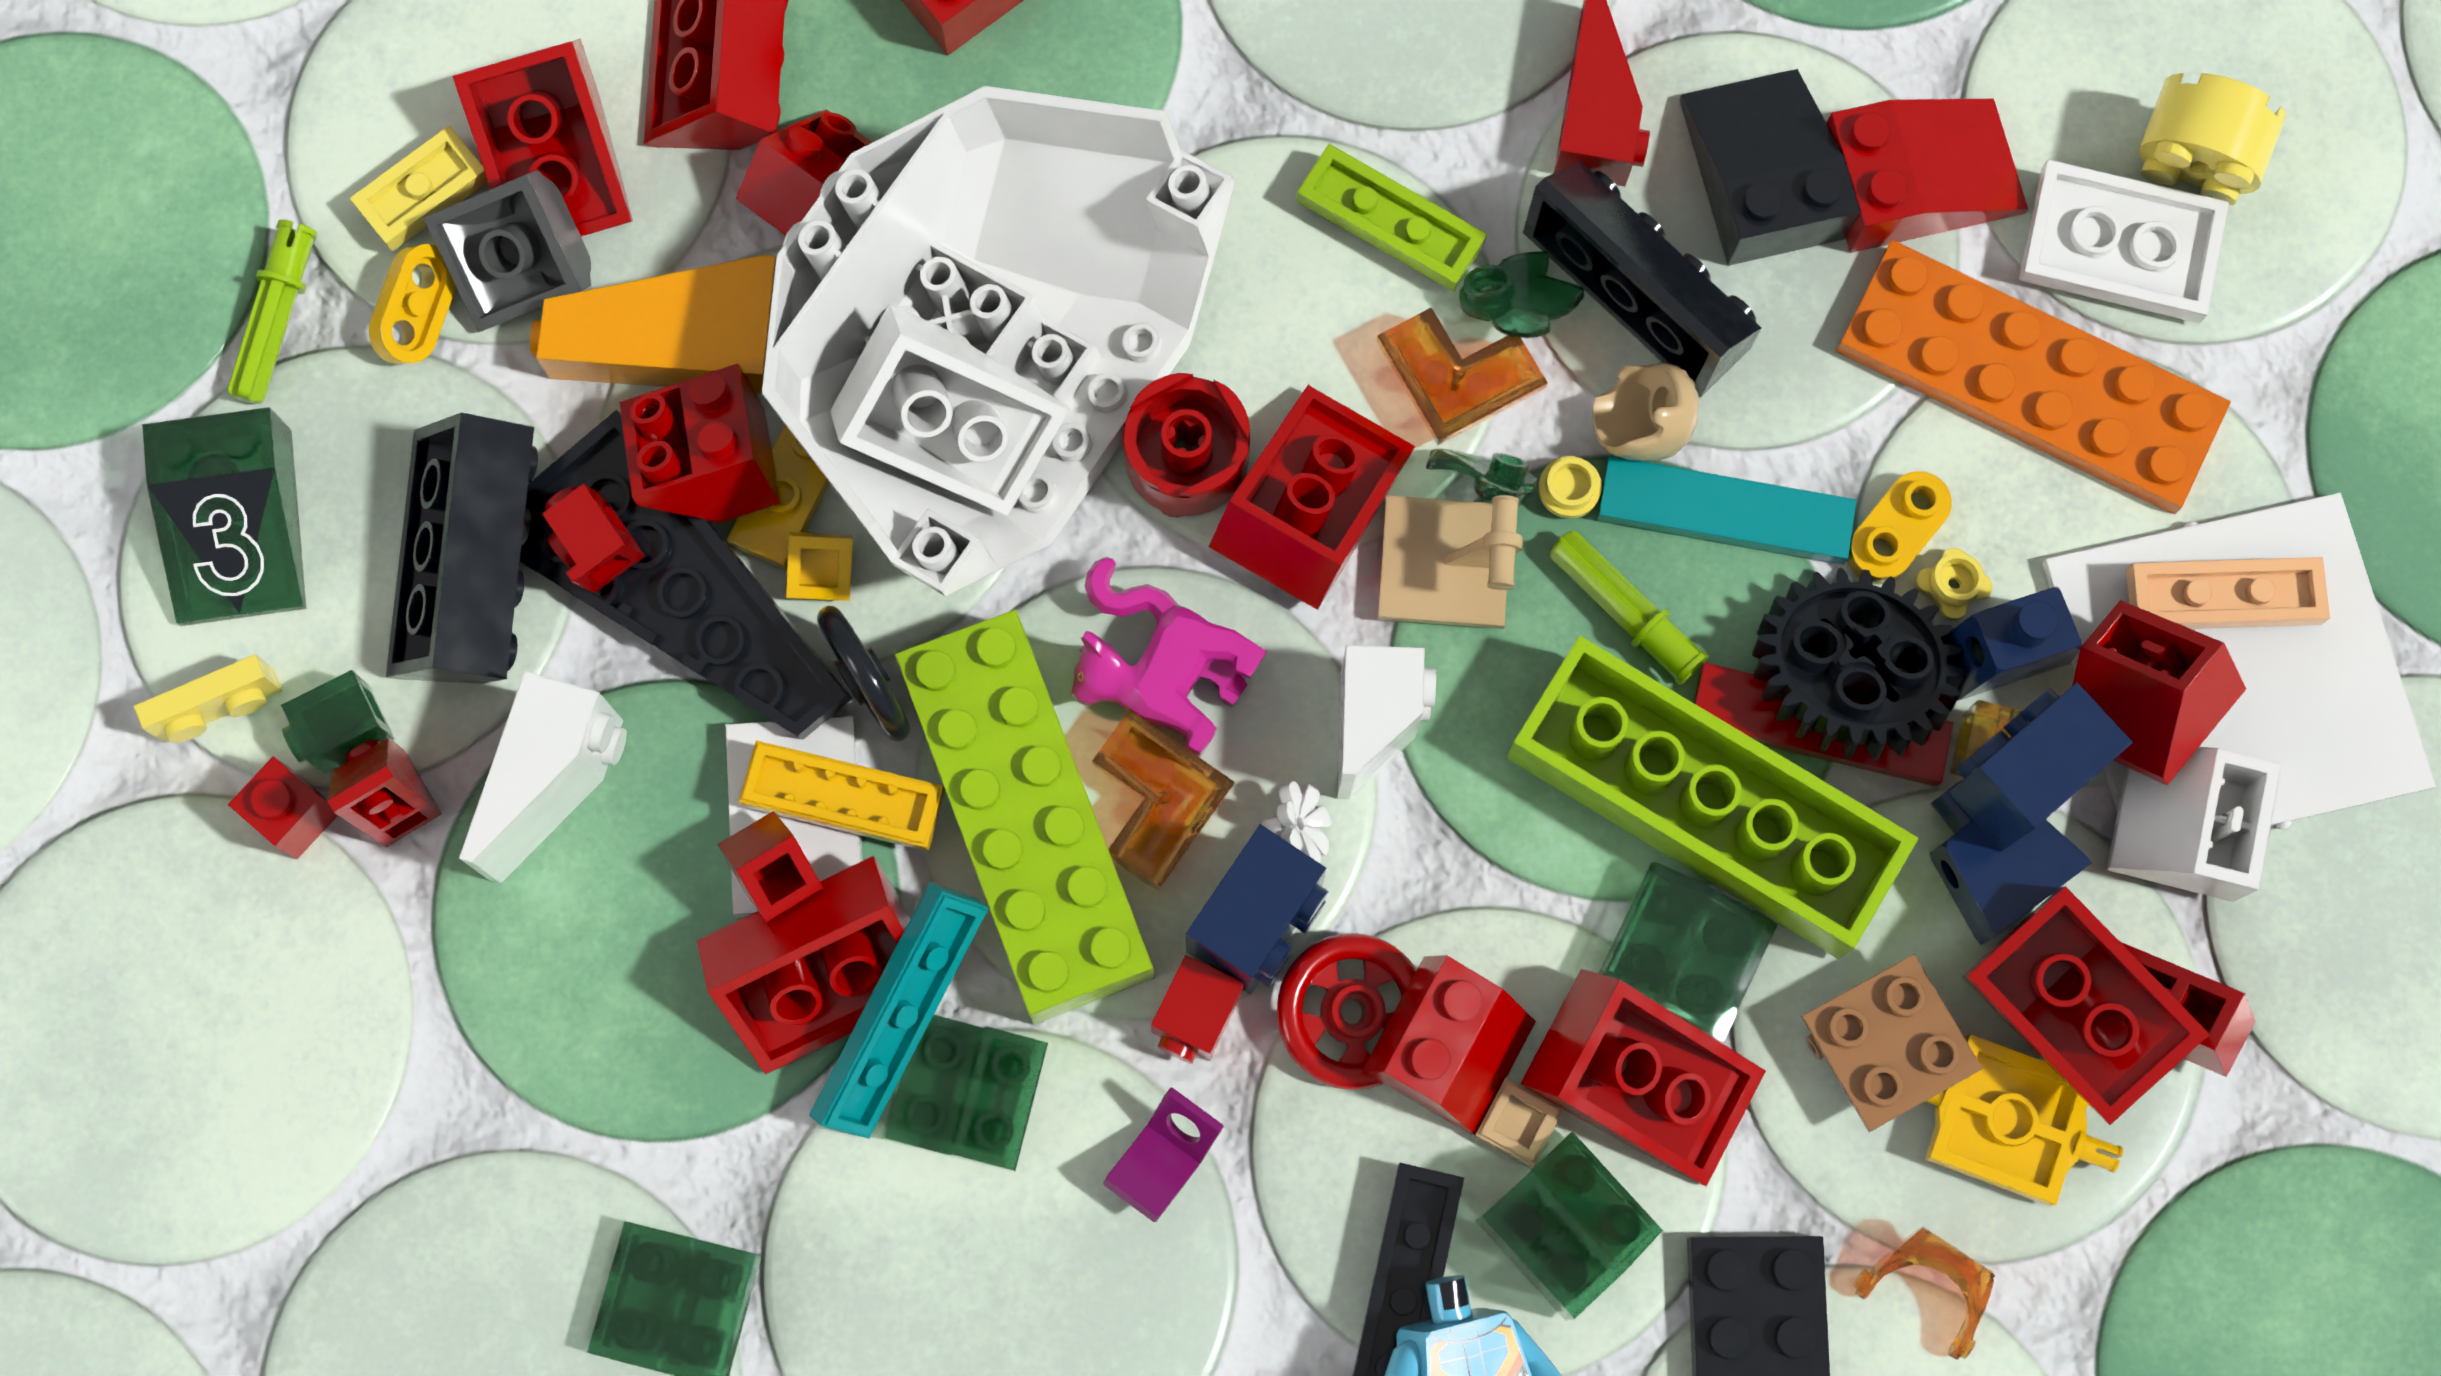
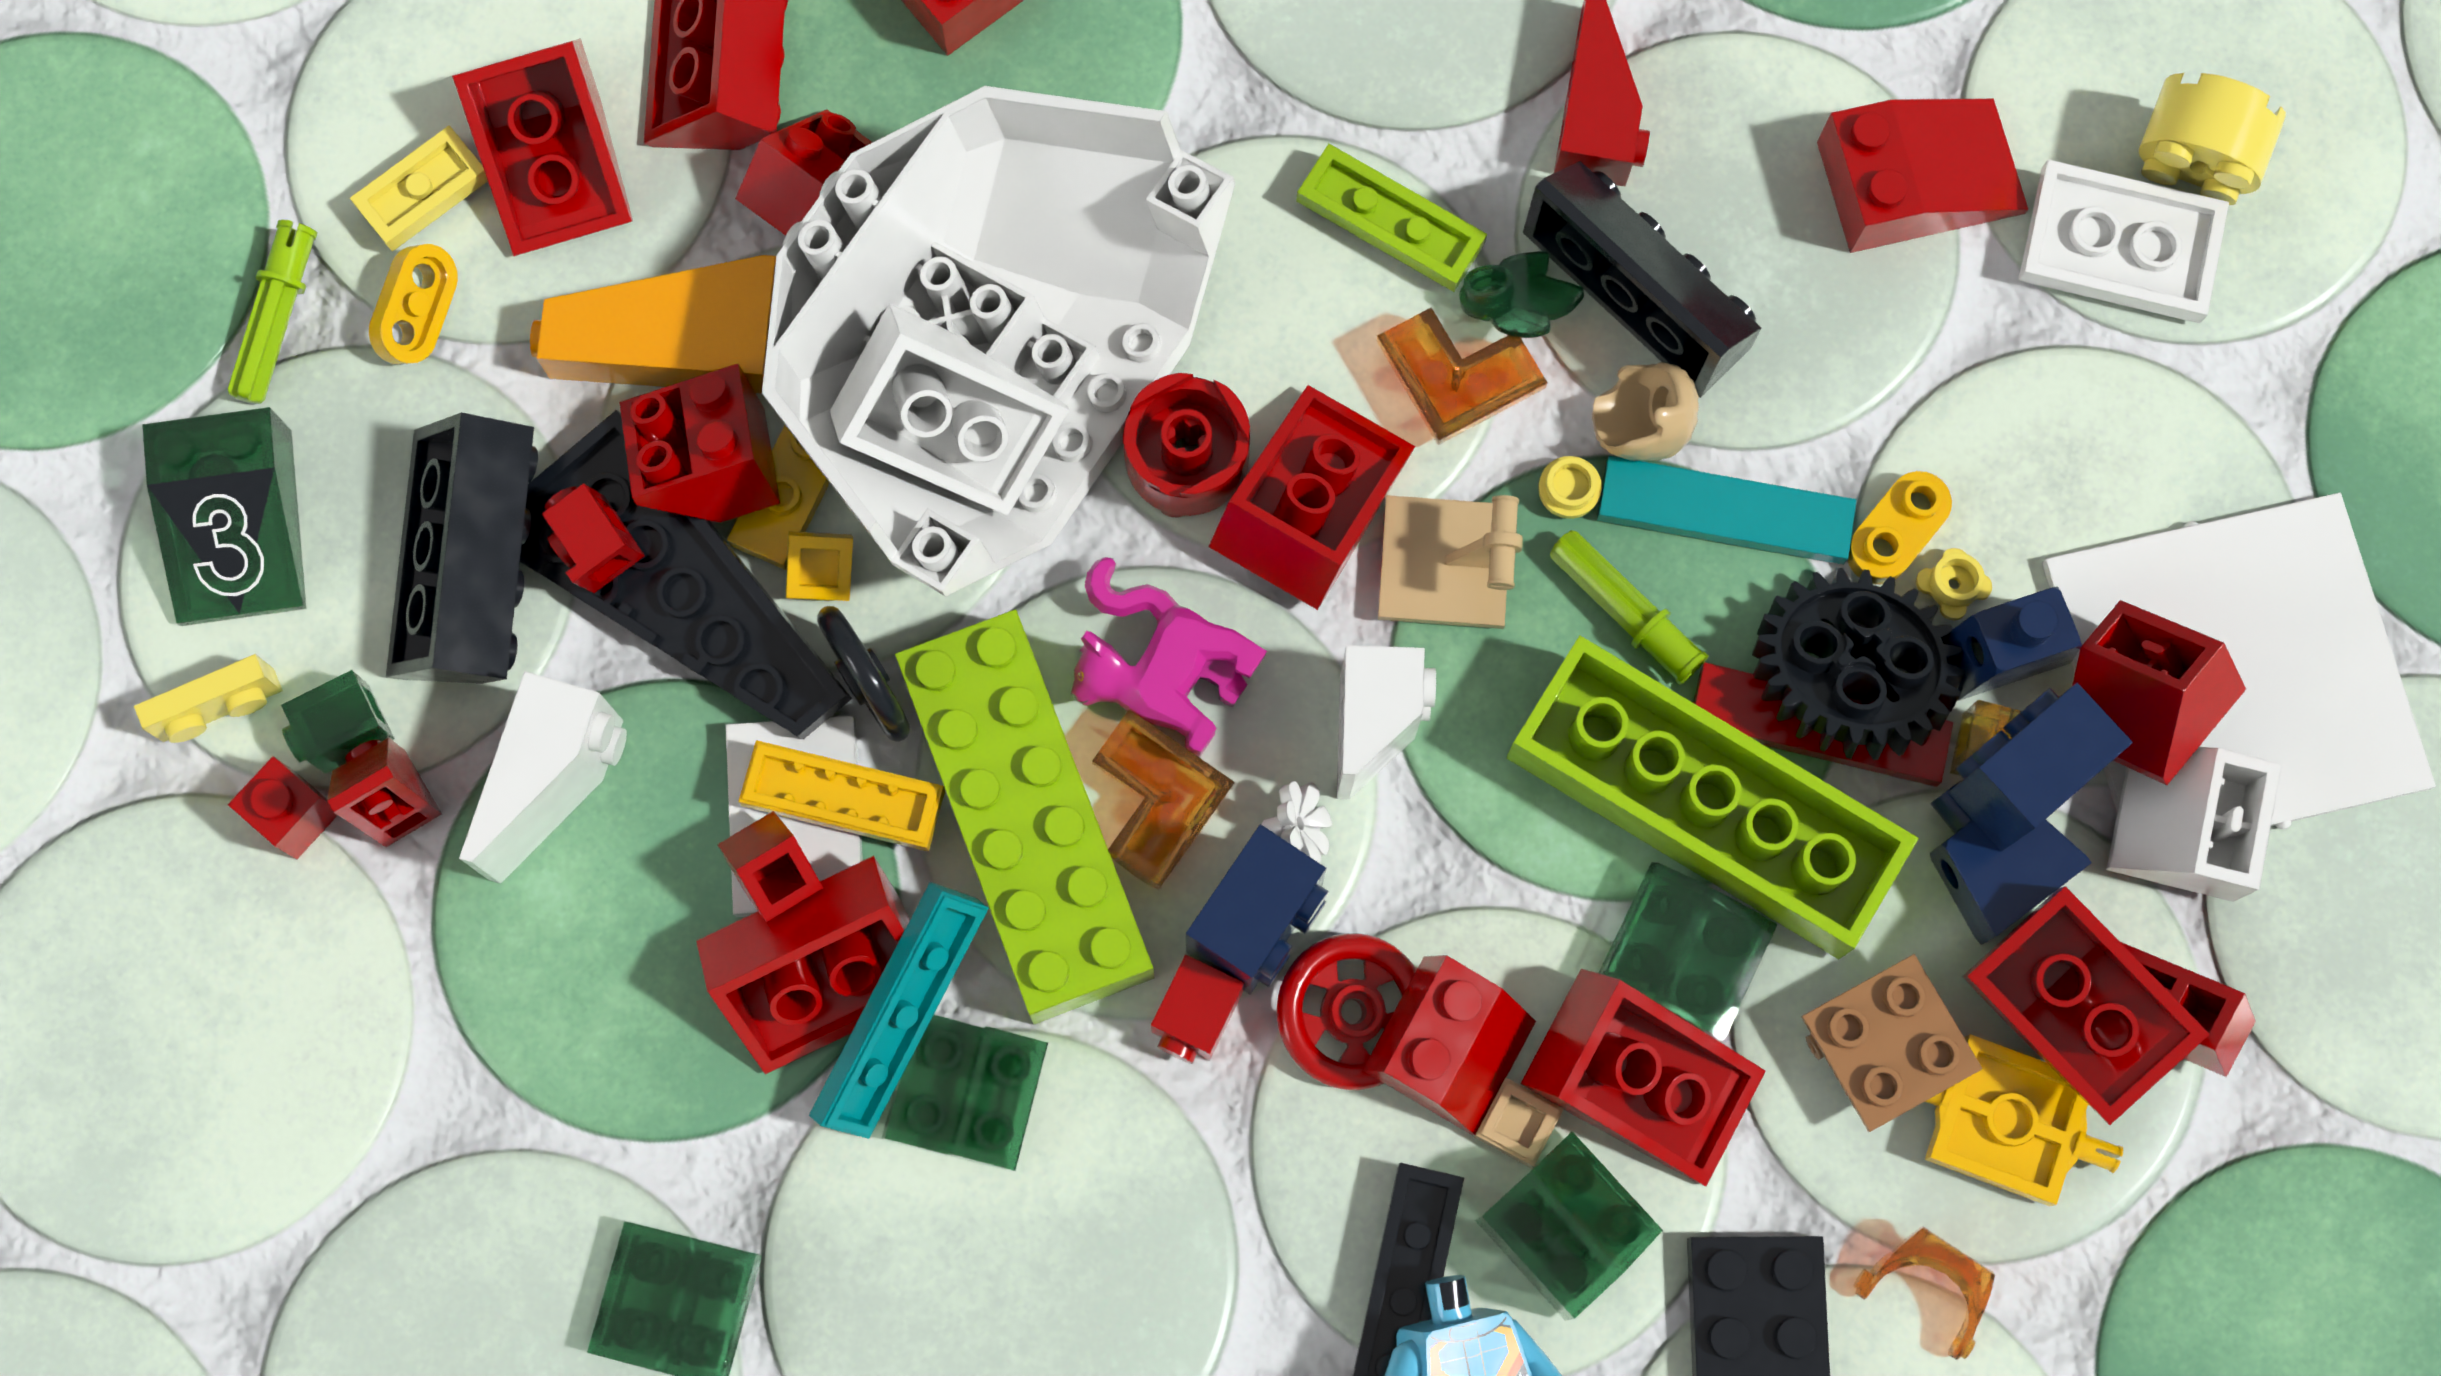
dark grey slope [424,170,591,333] -> none
magenta bracket [1103,1087,1224,1222] -> none
clear green plate [1426,448,1538,505] -> none
black slope [1679,69,1860,266] -> none
orange plate [1836,240,2231,515] -> none
light nougat plate [2126,557,2330,629] -> none

